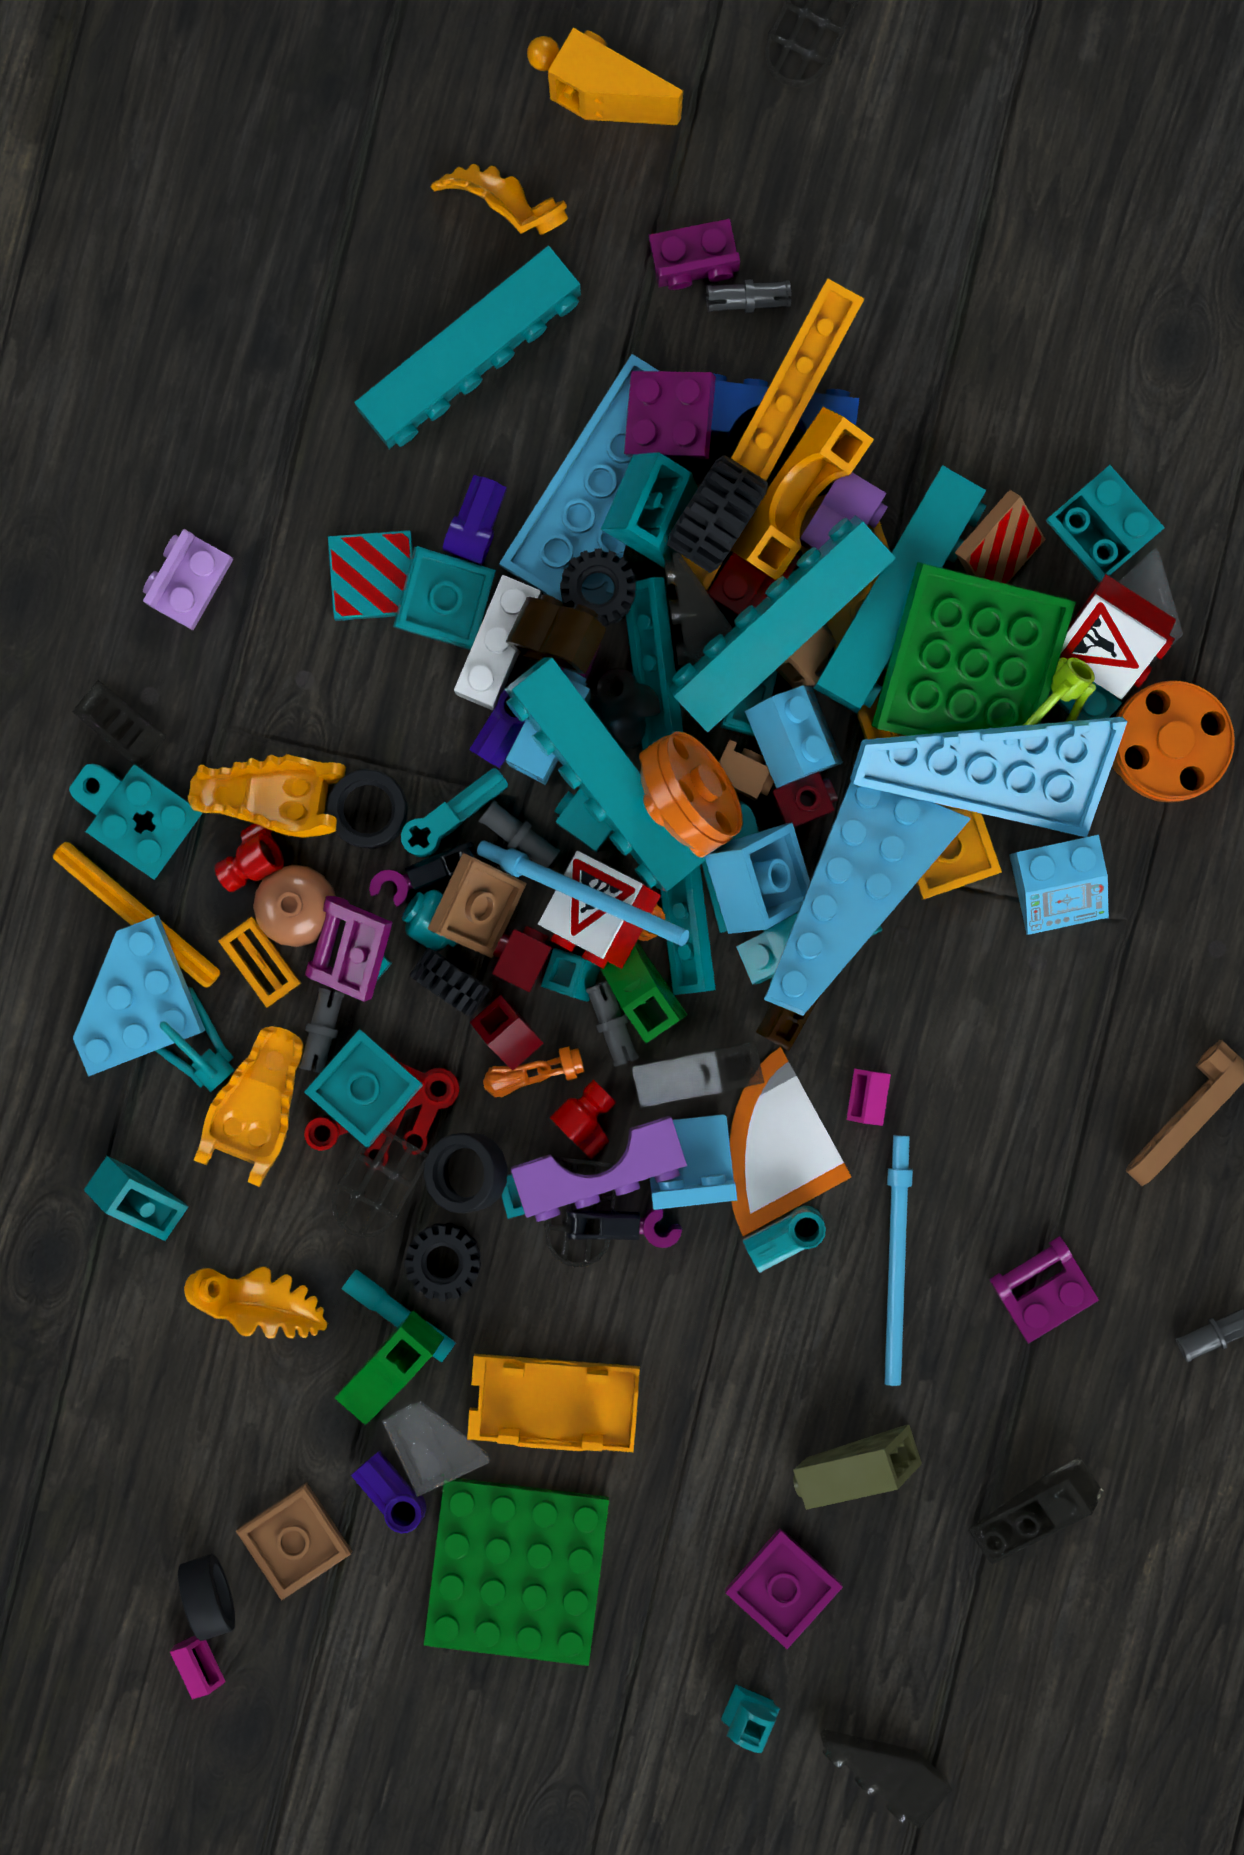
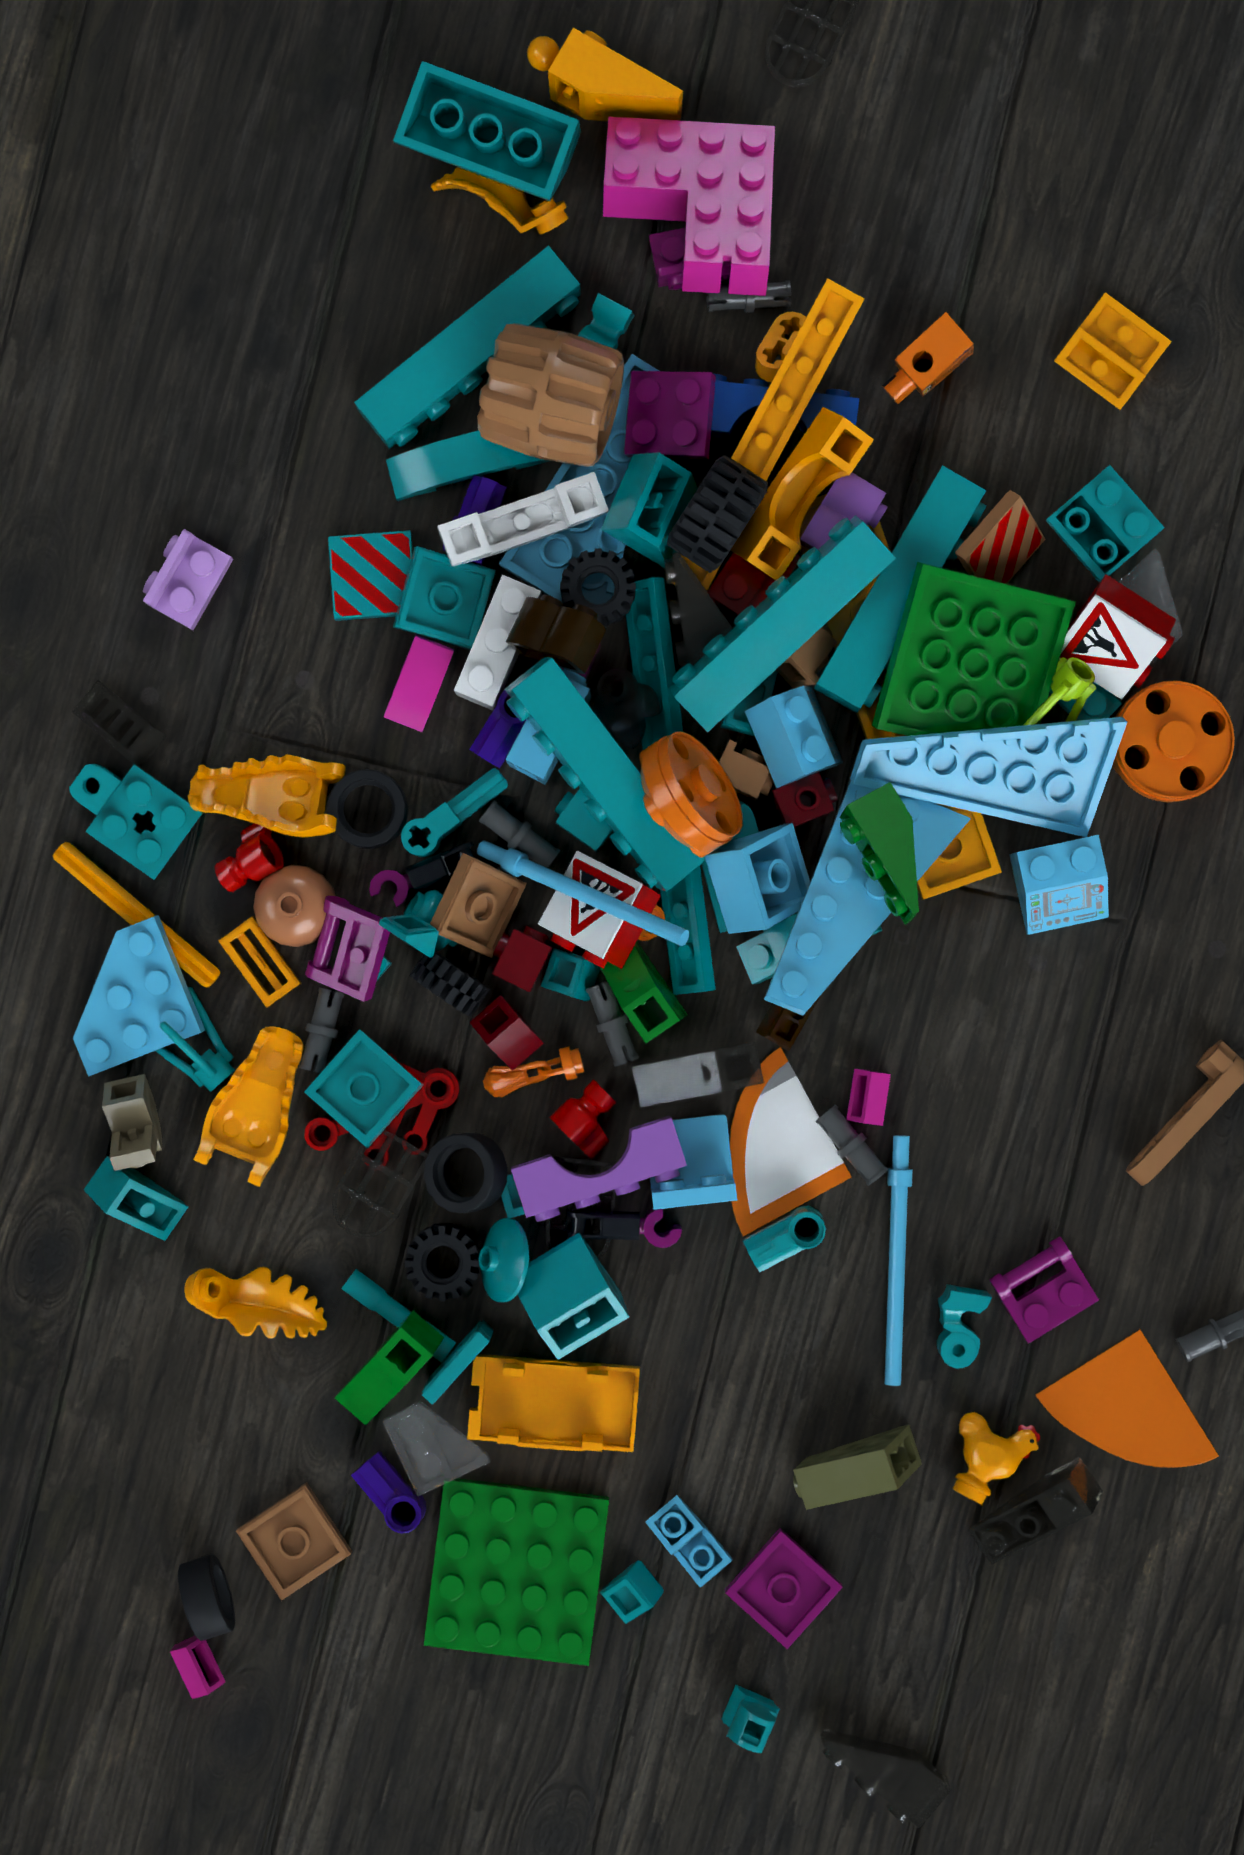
none -> dark tan brick [102,1074,162,1171]
none -> teal slope [379,914,439,958]
none -> dark pink slope [384,634,454,732]
none -> teal slope [386,431,550,501]
none -> teal slope [393,61,581,201]
none -> teal tile [422,1320,494,1405]
none -> white slope [437,472,609,567]
none -> medium nougat wheel [477,323,624,467]
none -> teal dish [479,1218,529,1303]
none -> teal slope [518,1232,629,1360]
none -> teal leg [578,293,635,349]
none -> teal slope [600,1560,664,1624]
none -> dark pink piece [603,116,775,296]
none -> medium azure slope [645,1495,733,1588]
none -> light orange beam [755,312,806,382]
none -> dark grey pin [815,1105,888,1186]
none -> green slope [839,782,919,925]
none -> orange torso [882,312,974,404]
none -> teal leg [937,1284,992,1369]
none -> light orange animal [952,1412,1041,1505]
none -> orange sticker [1036,1330,1219,1468]
none -> light orange slope [1054,292,1172,410]

